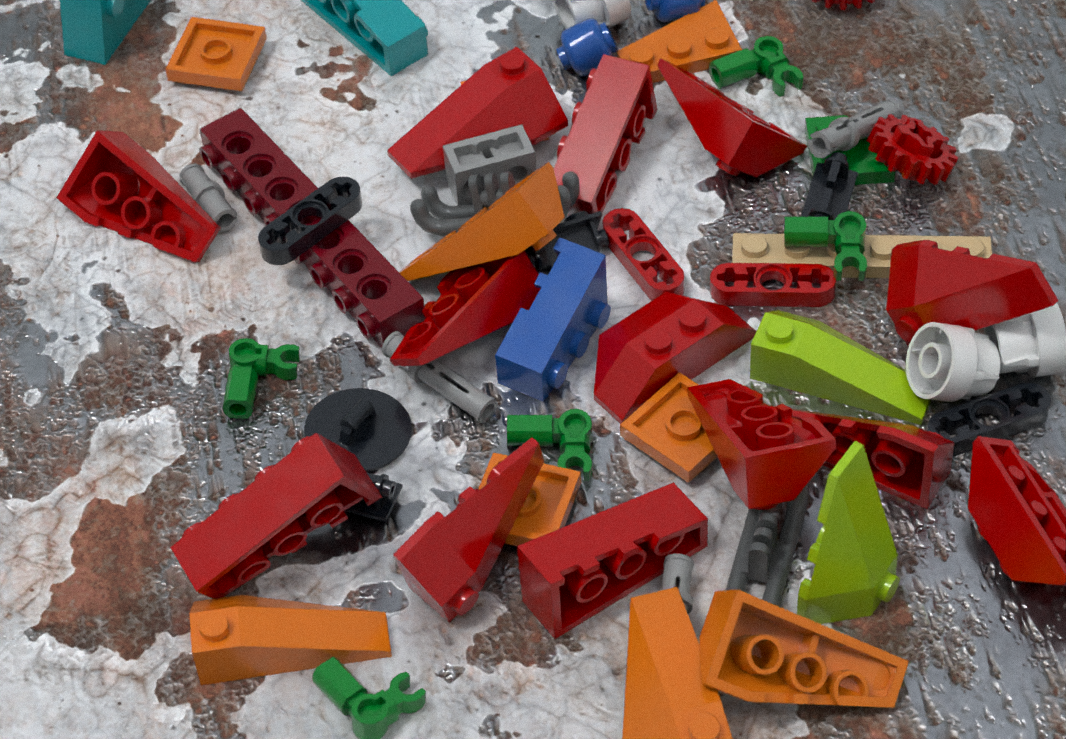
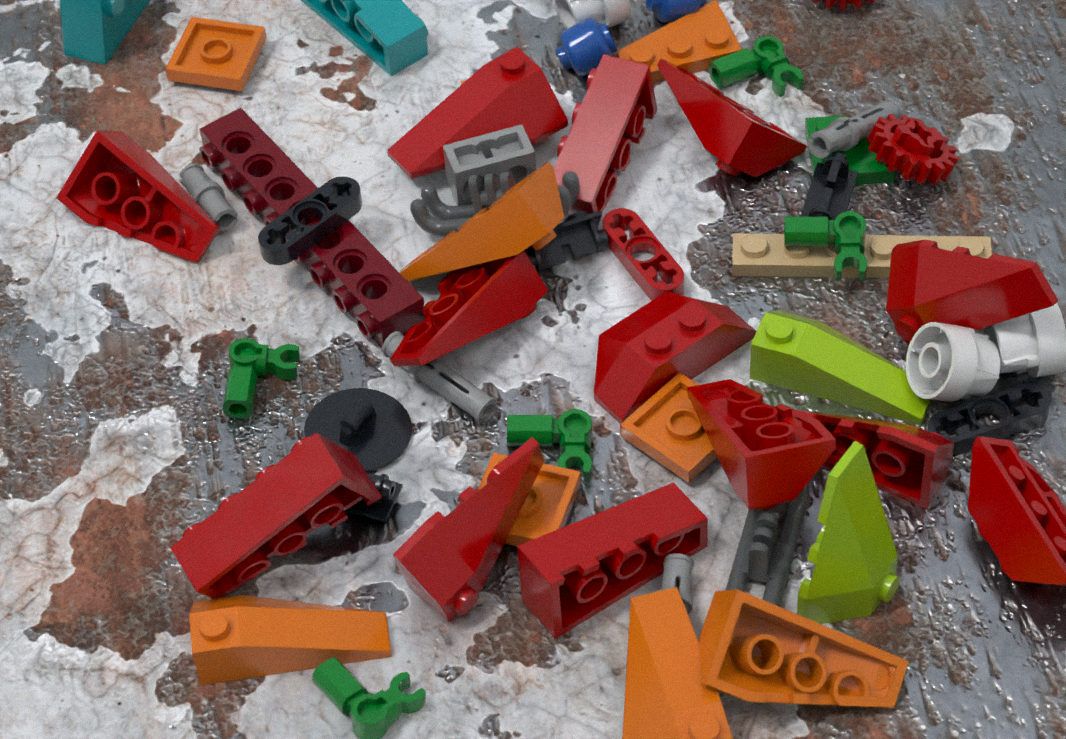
blue wedge [495,237,611,402] -> none
red beam [710,263,836,307] -> none

